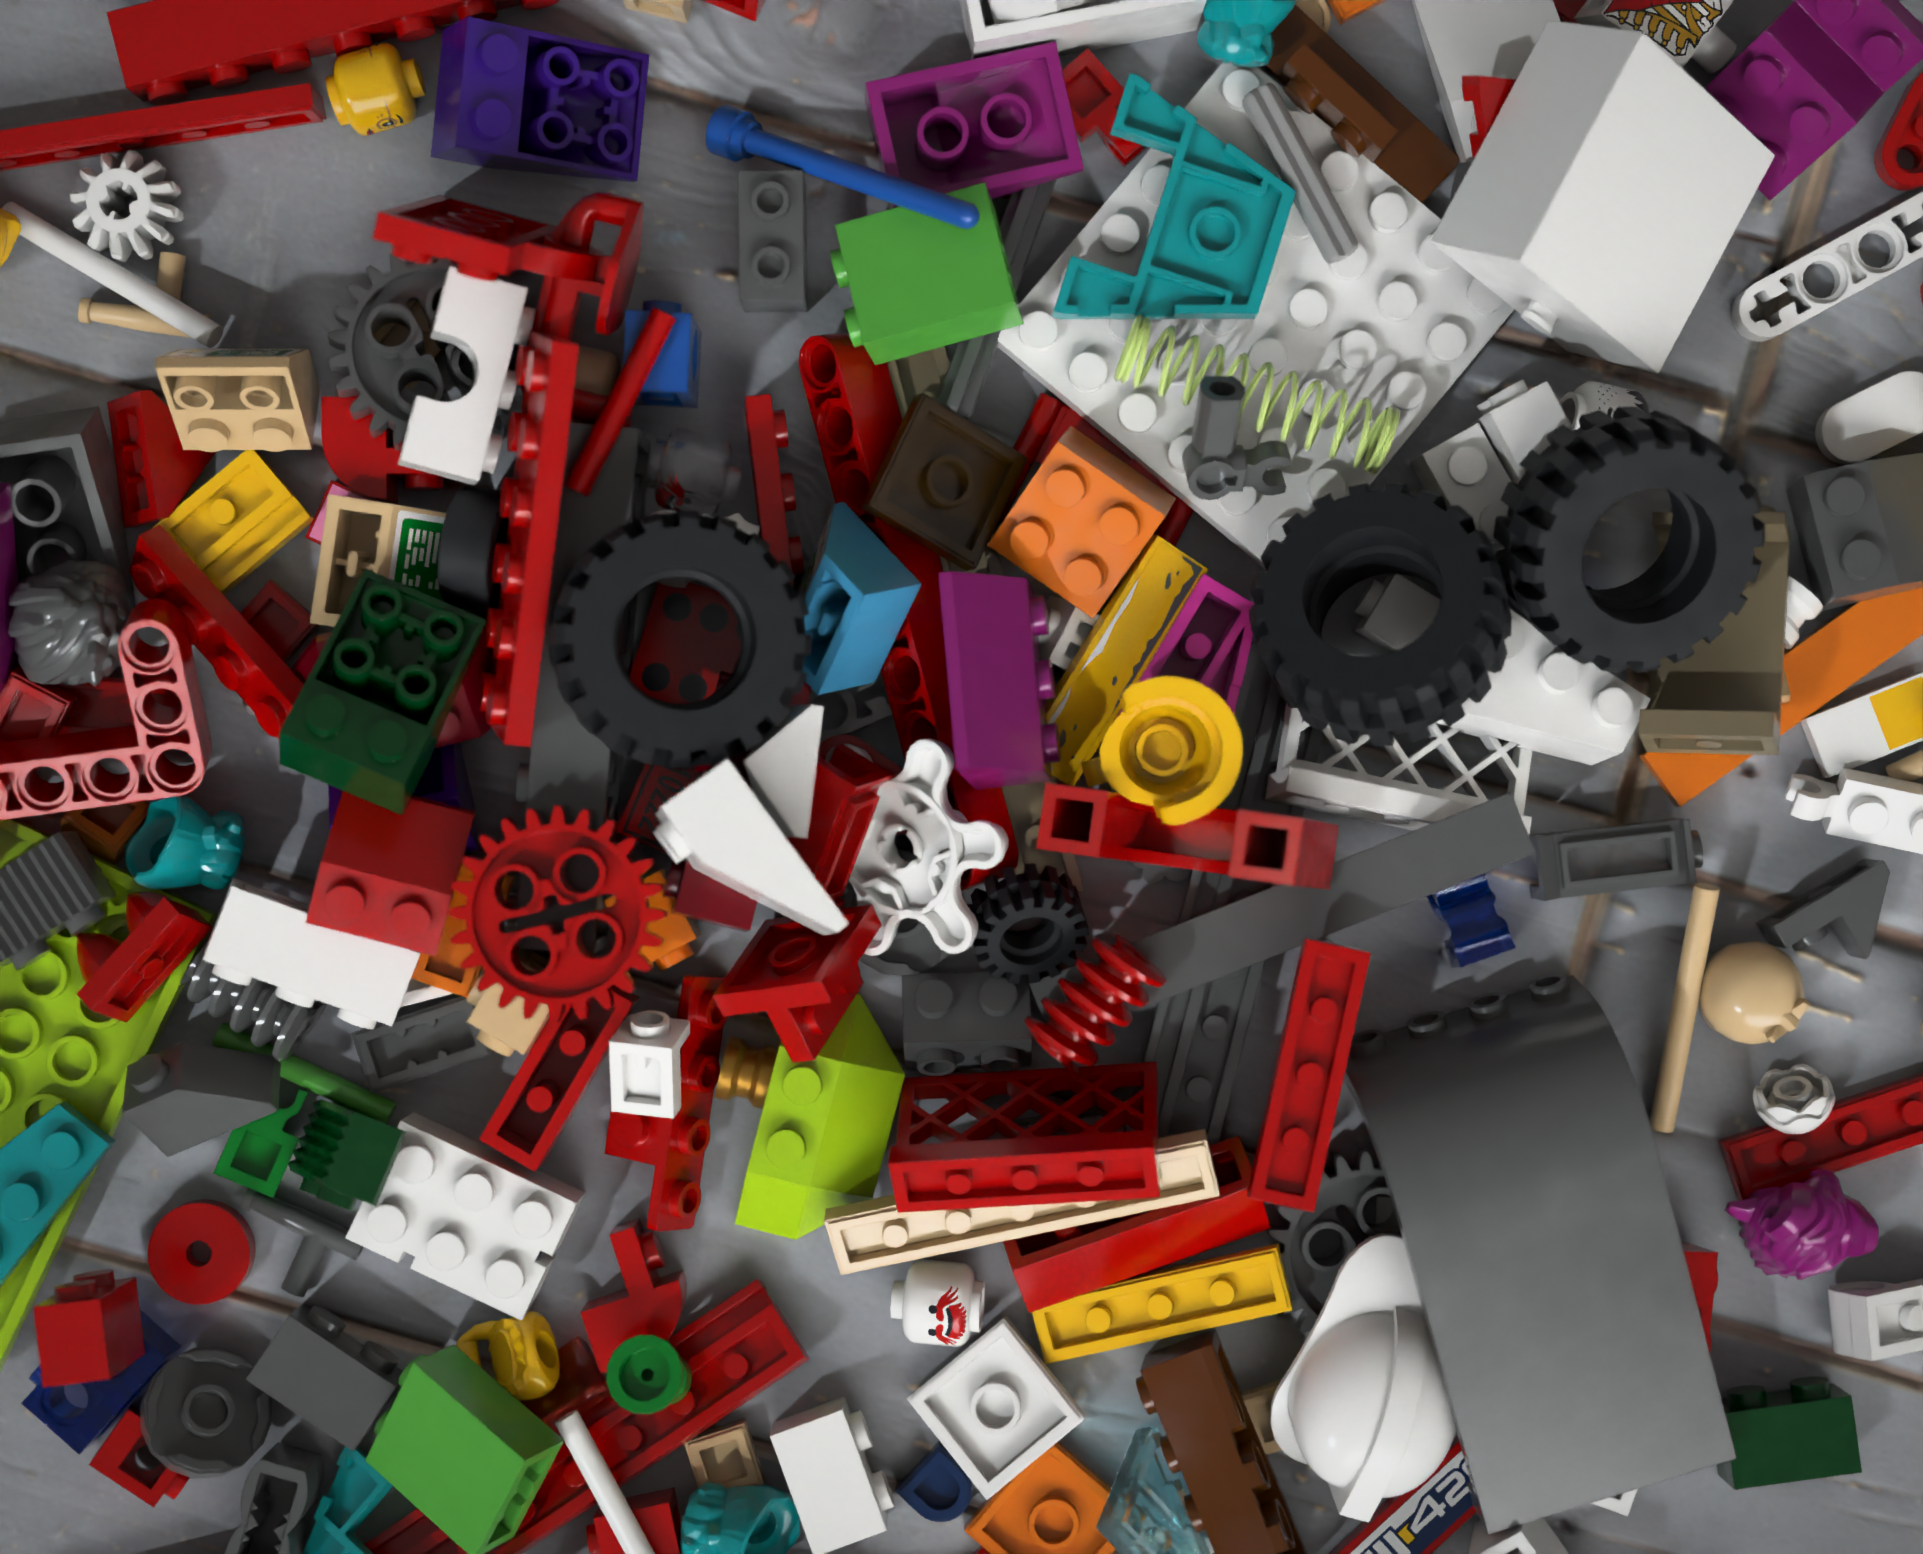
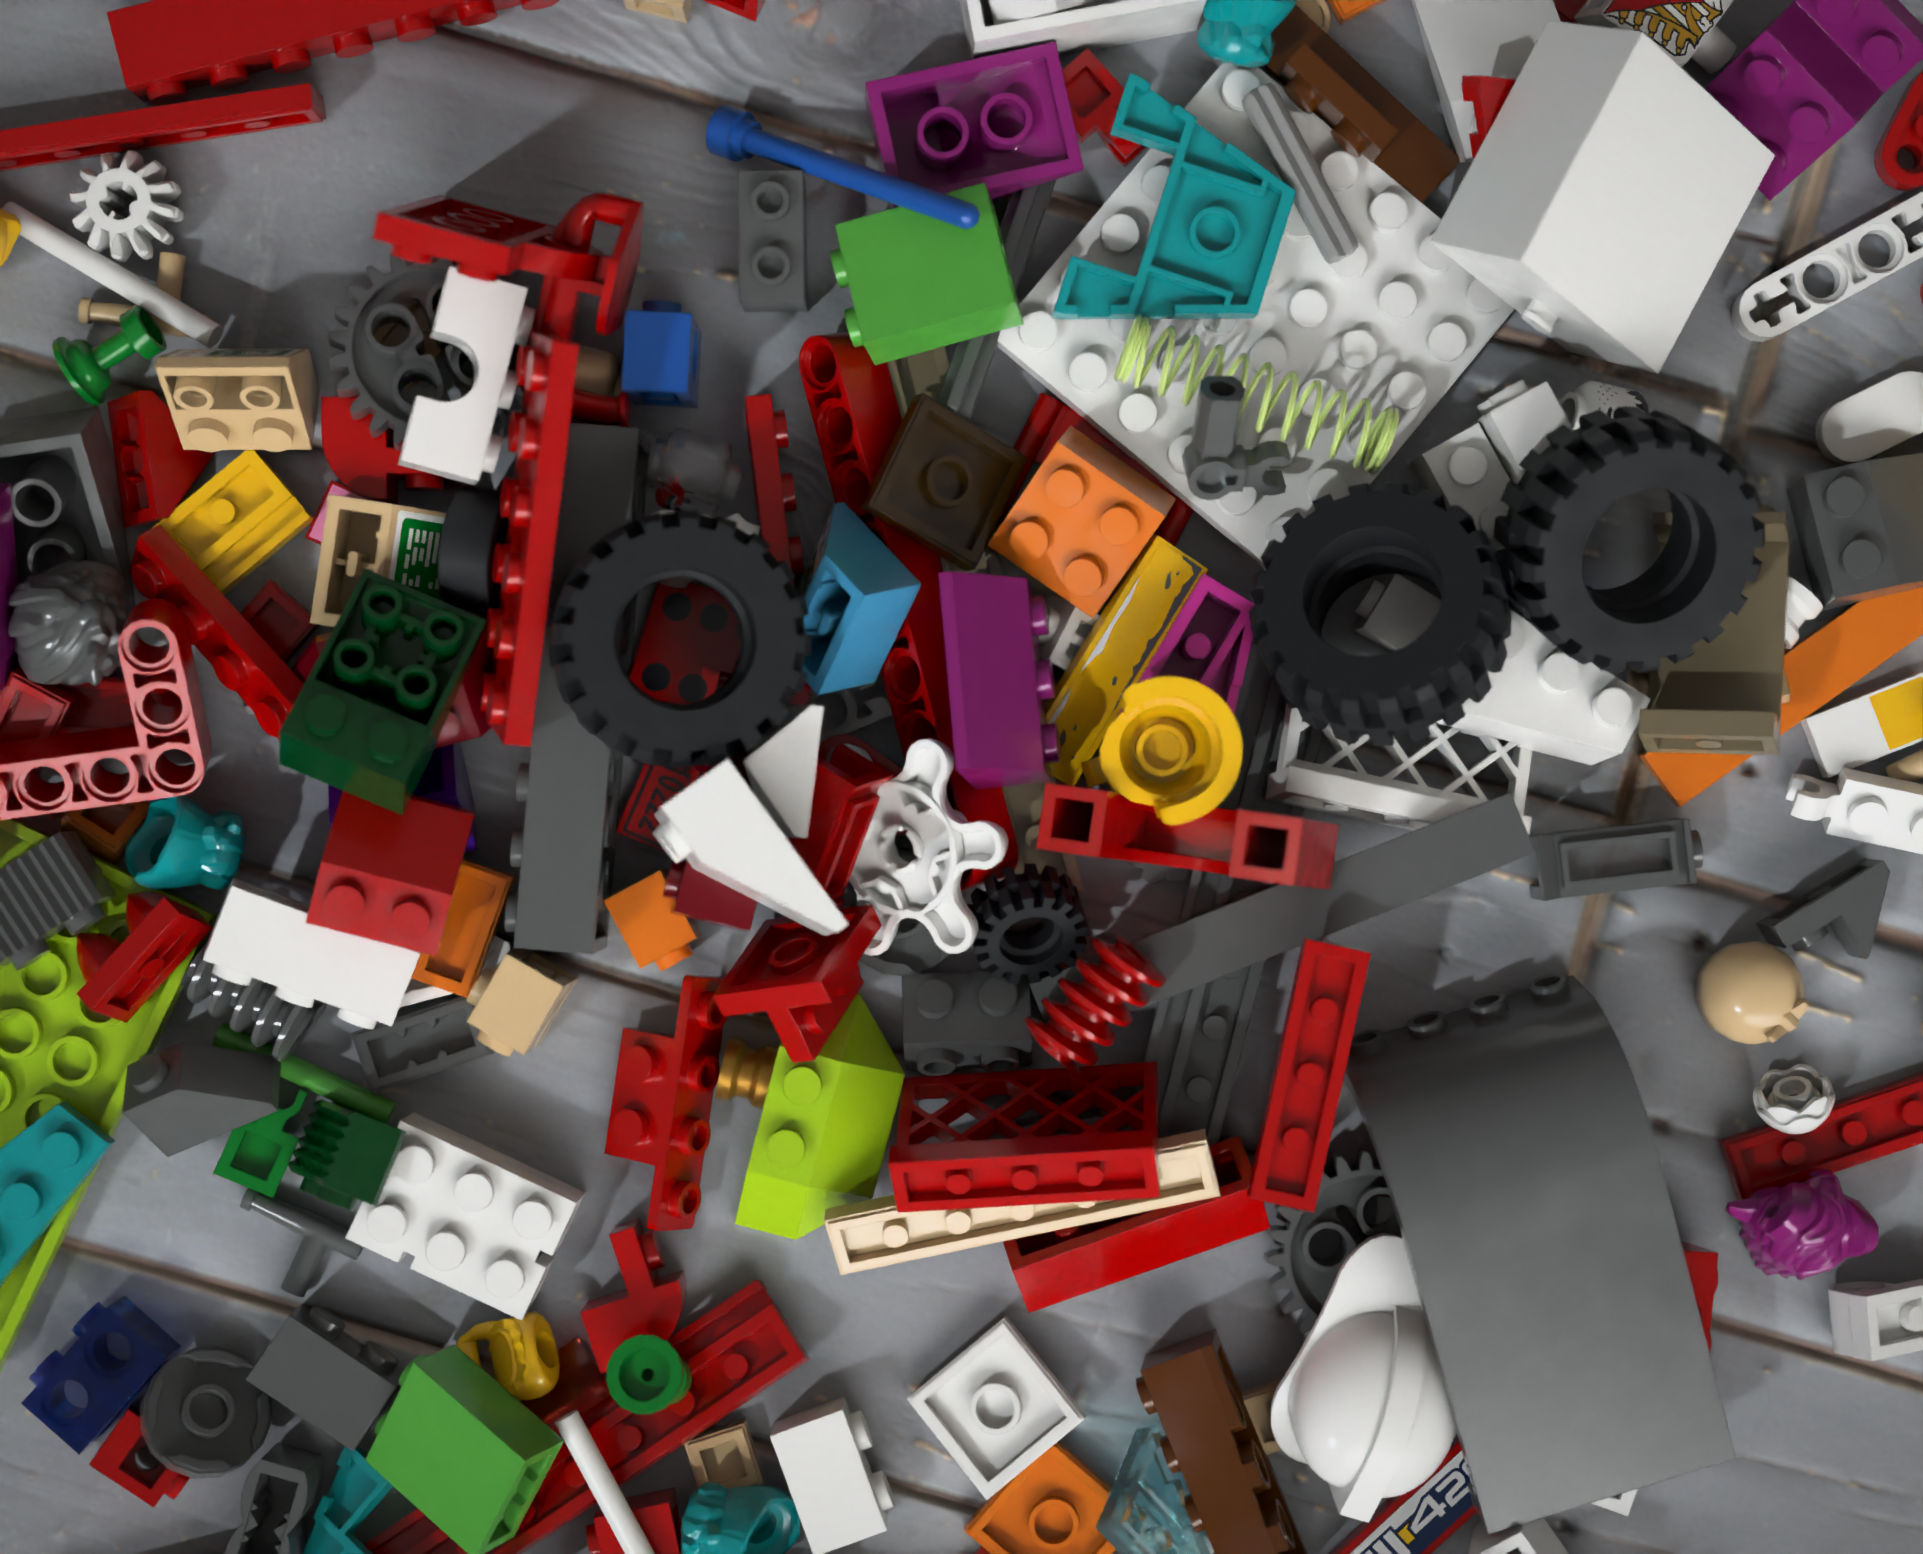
red brick [33,1269,146,1388] -> none
red piece [148,1199,256,1305] -> none
yellow head [325,43,427,136] -> none
dark purple slope [431,16,649,182] -> none
red gear [447,805,668,1023] -> none
red brick [479,985,640,1172] -> none
red bar [564,307,677,497] -> none
white bracket [609,1010,690,1119] -> none
white head [890,1259,985,1347] -> none
dark blue tile [895,1441,972,1522] -> none
yellow tile [1032,1243,1294,1364] -> none
clear blue leg [1426,873,1516,968] -> none
tan bar [1649,883,1720,1133] -> none
dark green brick [1717,1376,1862,1490] -> none
none -> green piece [52,305,167,406]

